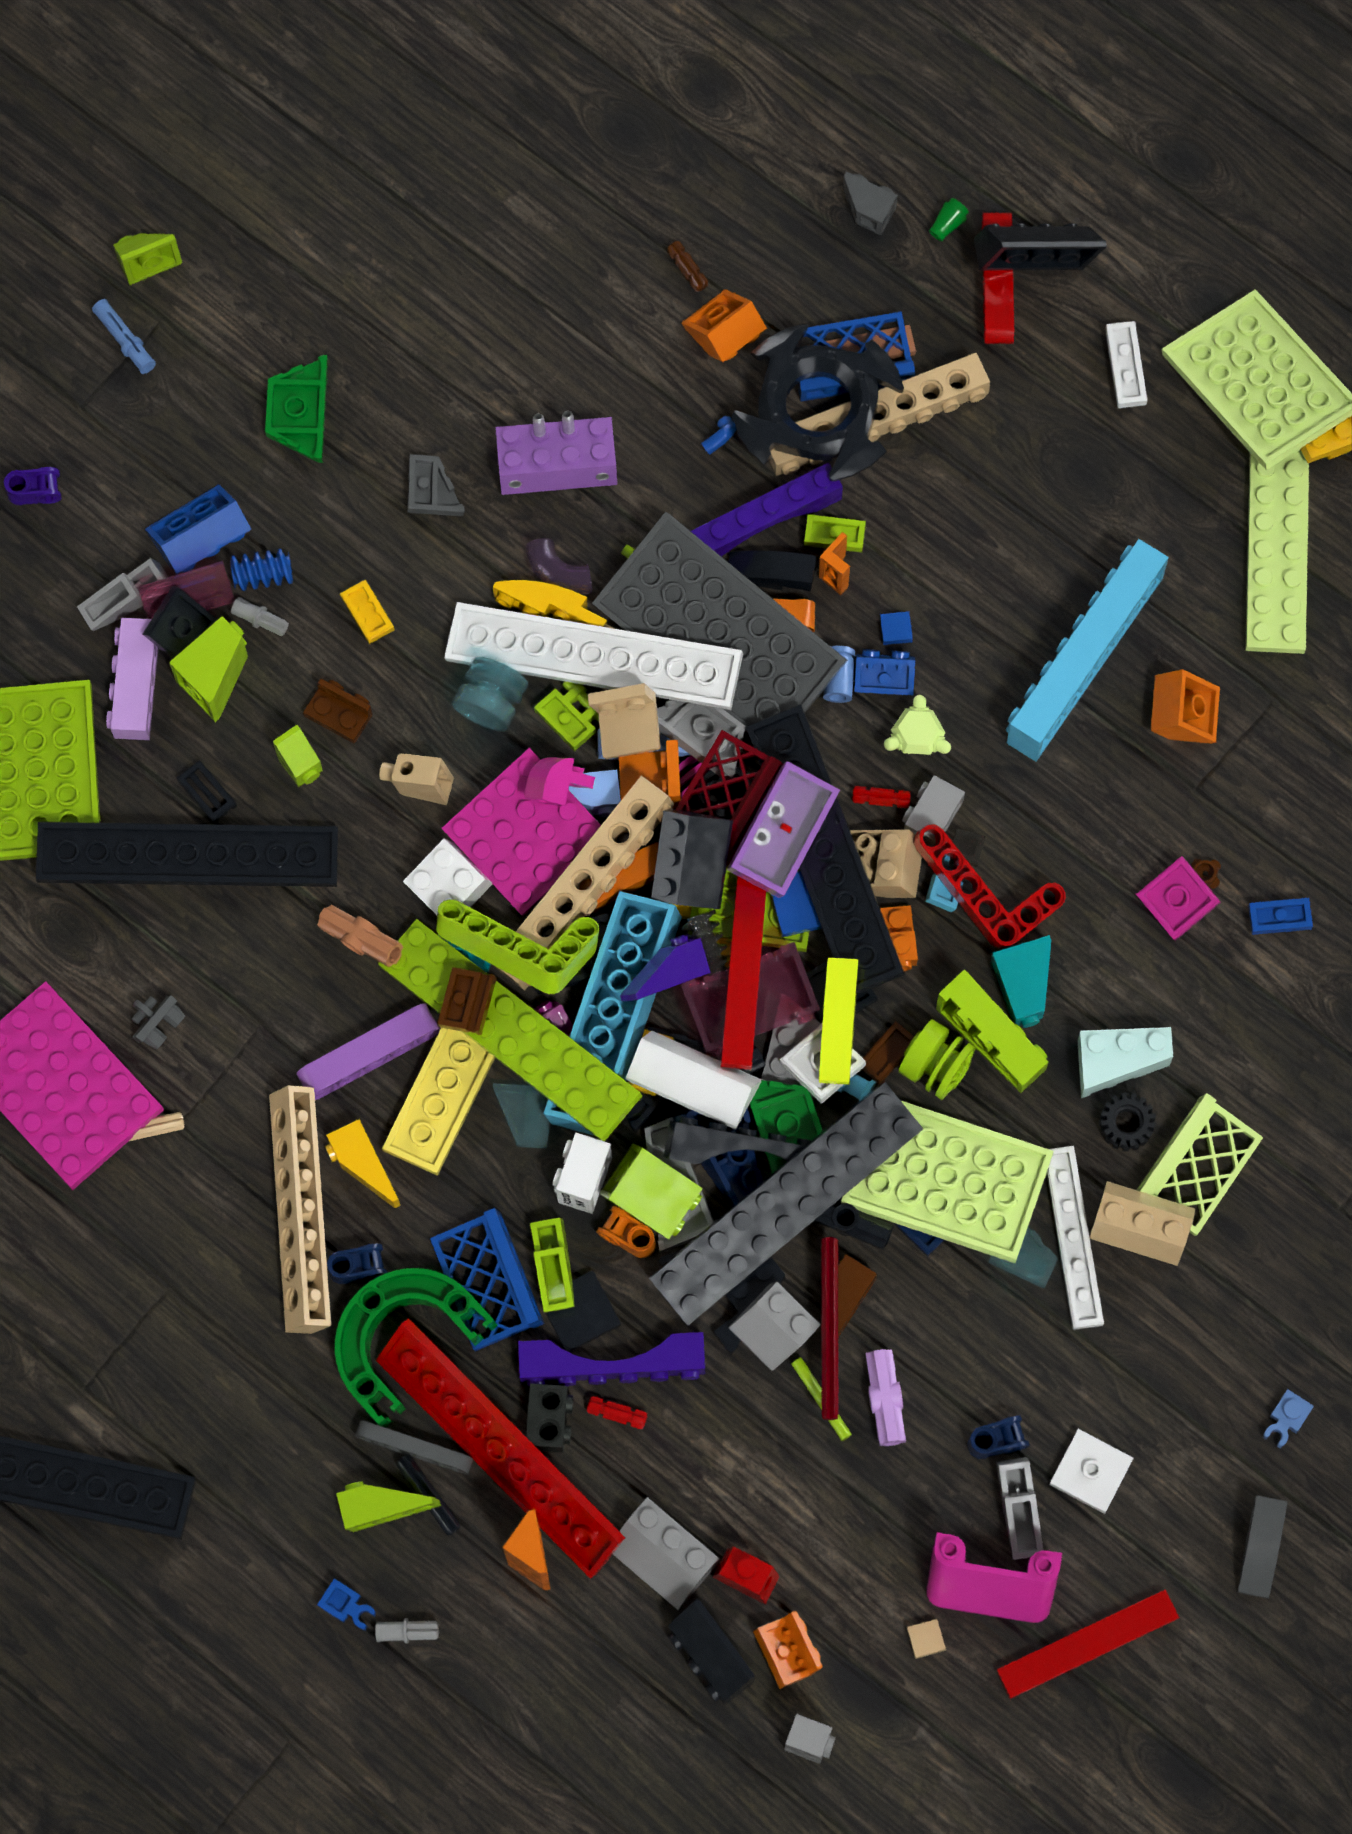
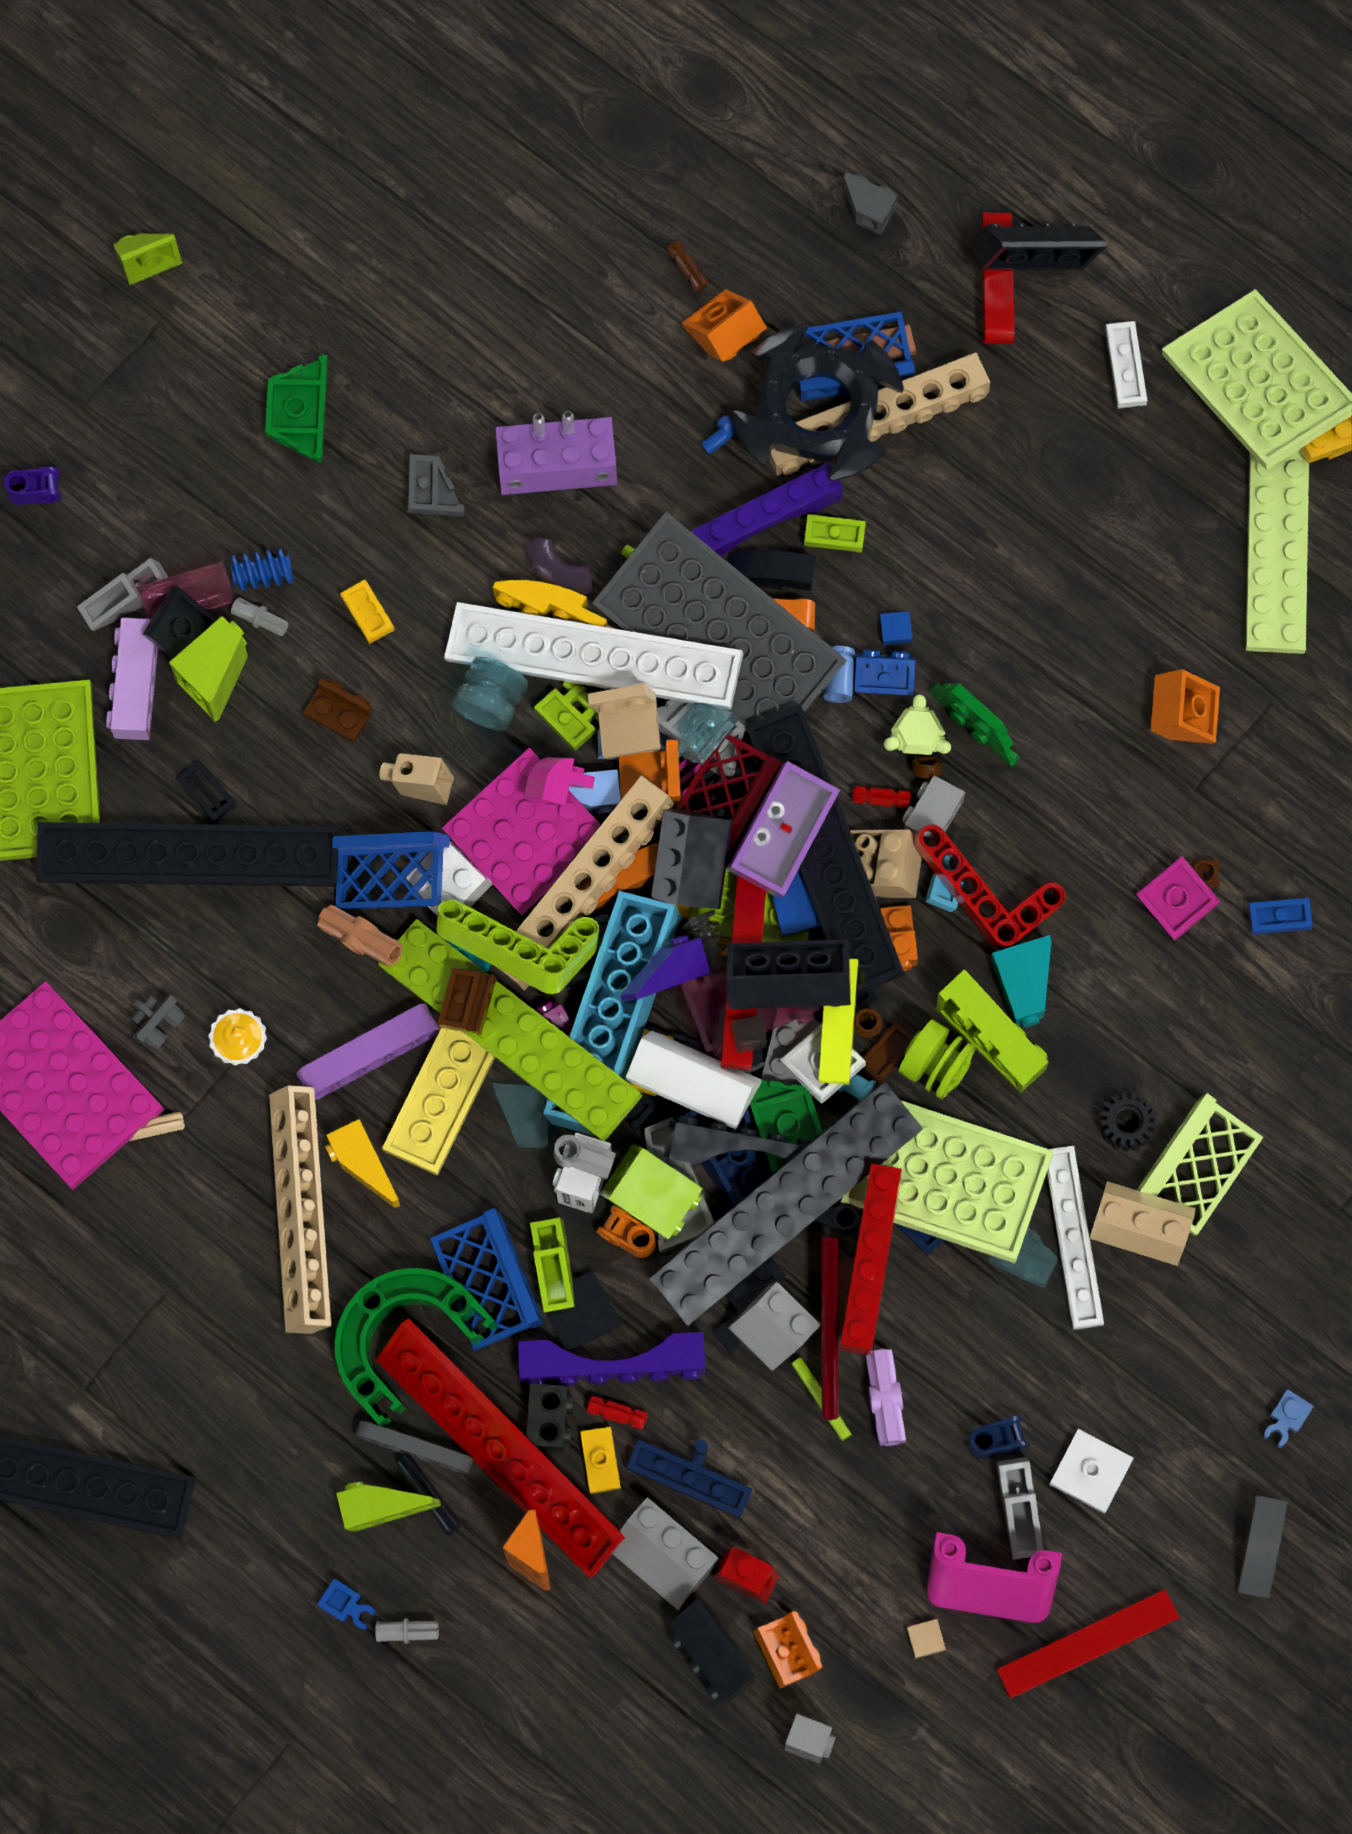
medium blue pin [92,299,156,374] -> none
blue slope [145,484,251,574] -> none
lime slope [273,725,323,787] -> none
dark blue piece [327,1244,388,1284] -> none
orange panel [819,532,850,595] -> none
green cone [929,198,969,242] -> none
medium azure brick [1006,539,1169,762] -> none
light aqua wedge [1077,1027,1173,1098] -> none
none -> yellow piece [208,1008,267,1065]
none -> blue fence [332,831,450,910]
none -> light grey piece [554,1135,616,1179]
none -> yellow plate [580,1427,621,1494]
none -> dark blue plate [626,1440,752,1519]
none -> clear light blue wing [678,703,738,765]
none -> black slope [726,939,851,1010]
none -> clear smoke plate [730,1015,768,1053]
none -> red brick [841,1164,902,1356]
none -> reddish brown cone [854,1008,883,1040]
none -> reddish brown tile [912,756,942,778]
none -> green wing [928,683,1020,767]

